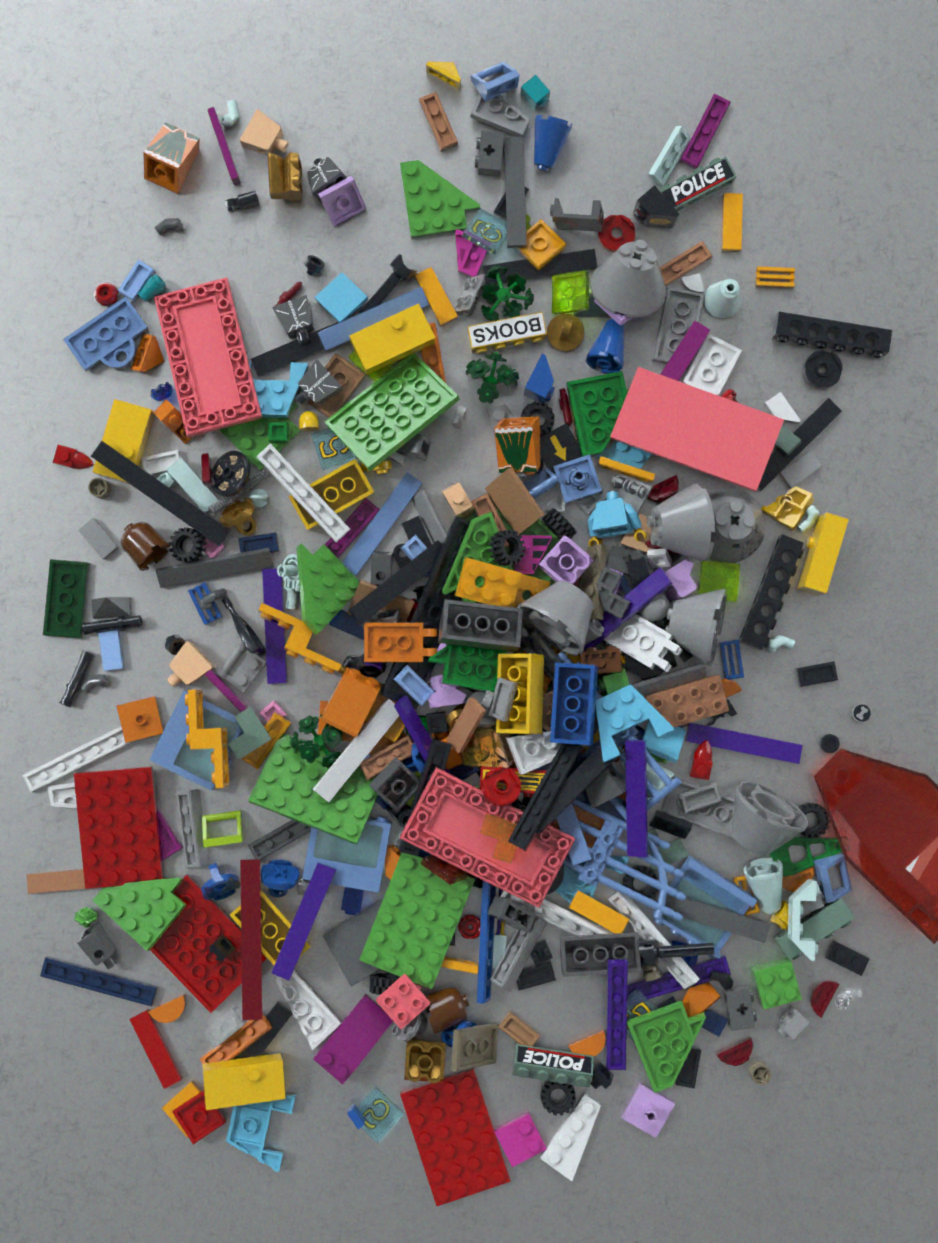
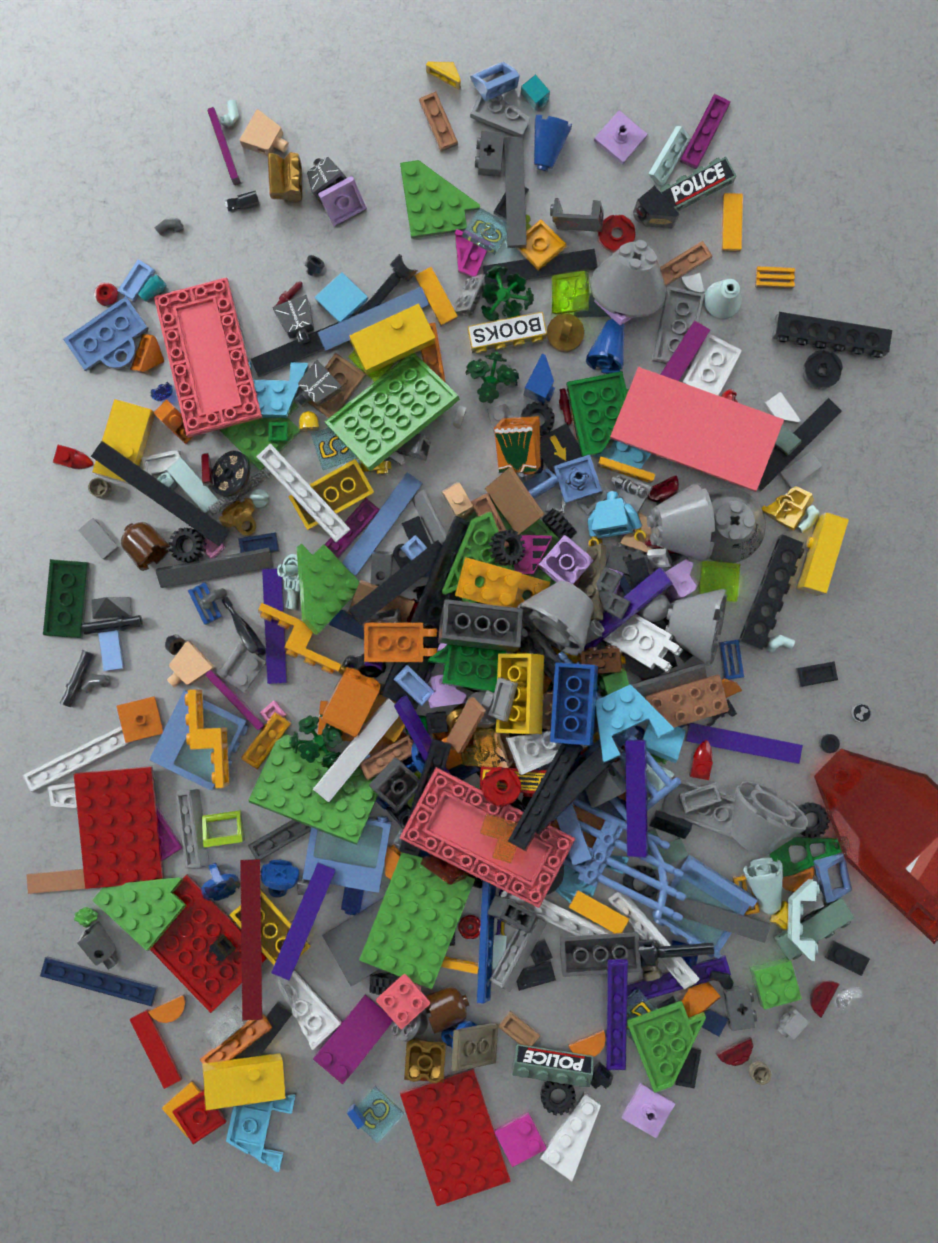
orange slope [143,122,200,194] -> none
sand green tile [228,706,272,760] -> none
none -> lavender tile [594,110,648,165]

